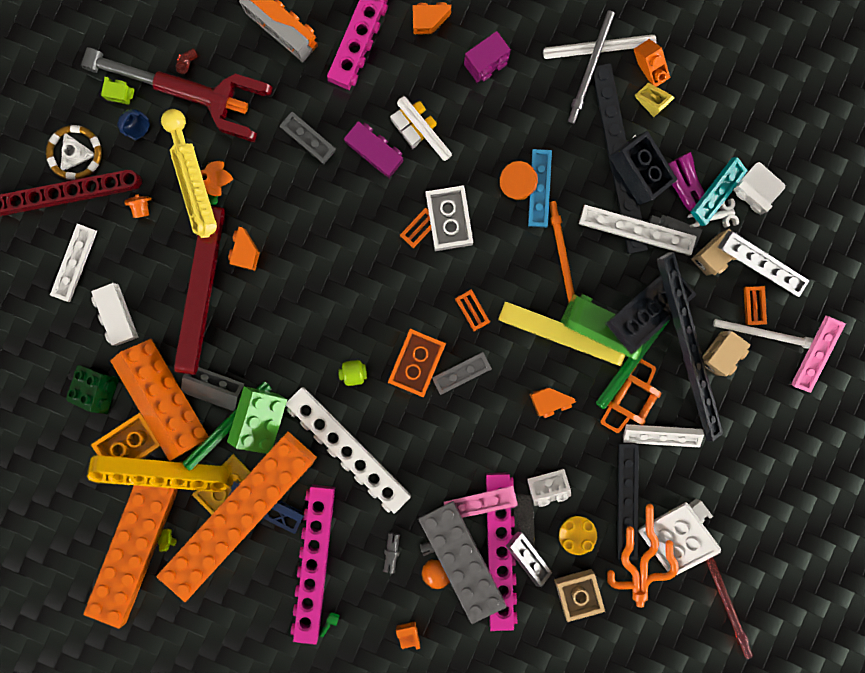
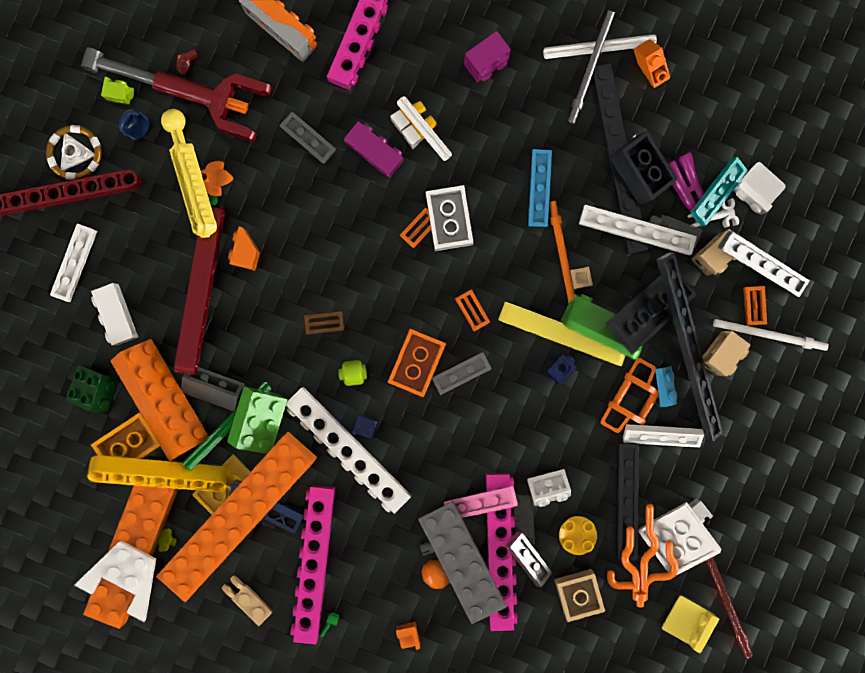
orange piece [124,194,152,218] -> none
dark grey pin [383,532,400,573] -> none
orange slope [413,2,451,34] -> none
orange tile [500,161,538,200] -> none
orange slope [530,387,576,418] -> none
green axle [596,321,669,409] -> none
light yellow slope [635,83,674,117] -> none
bright pink plate [791,315,846,393] -> none
none -> white wing [75,540,156,622]
none -> tan hinge [222,576,273,626]
none -> clear orange tile [304,311,345,335]
none -> clear blue panel [352,414,378,439]
none -> clear blue brick [546,354,577,384]
none -> tan tile [570,267,593,289]
none -> dark azure plate [655,366,677,407]
none -> light yellow bracket [662,595,719,654]

